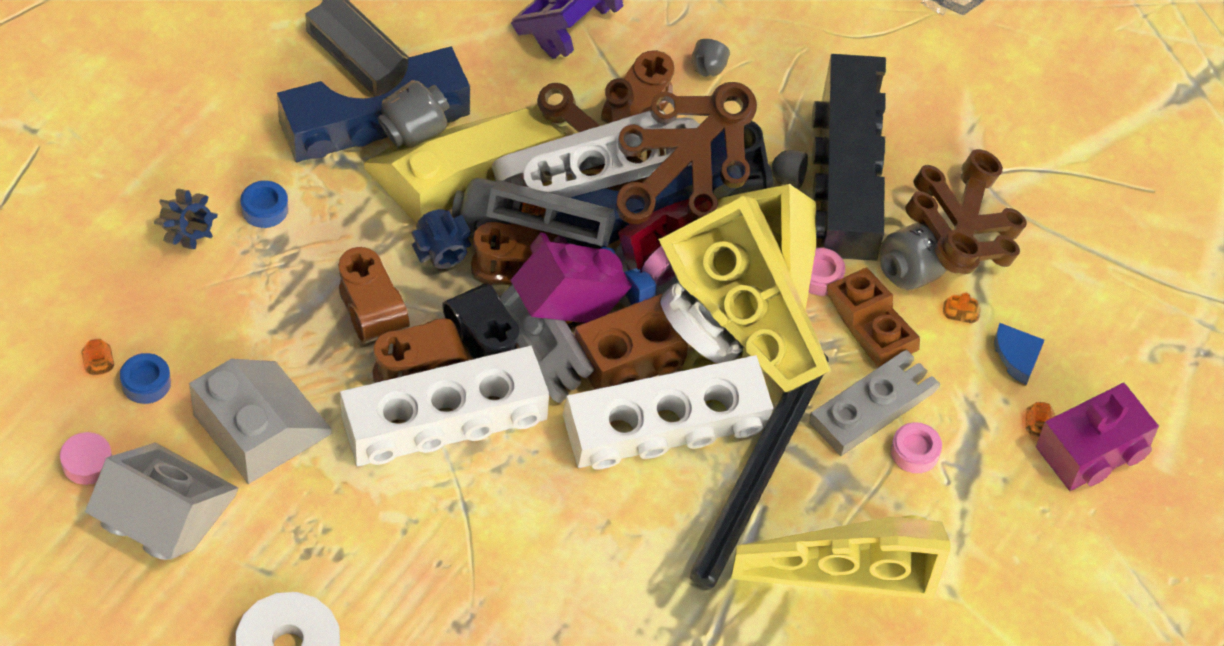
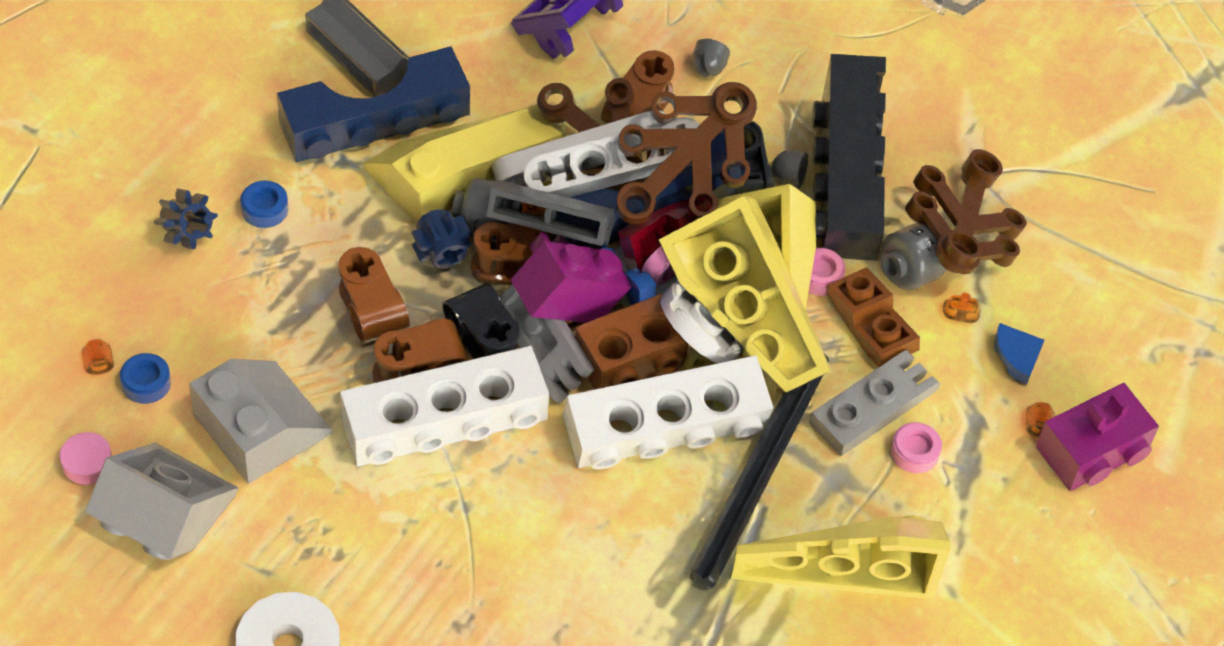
dark grey head [377,80,450,148] -> none

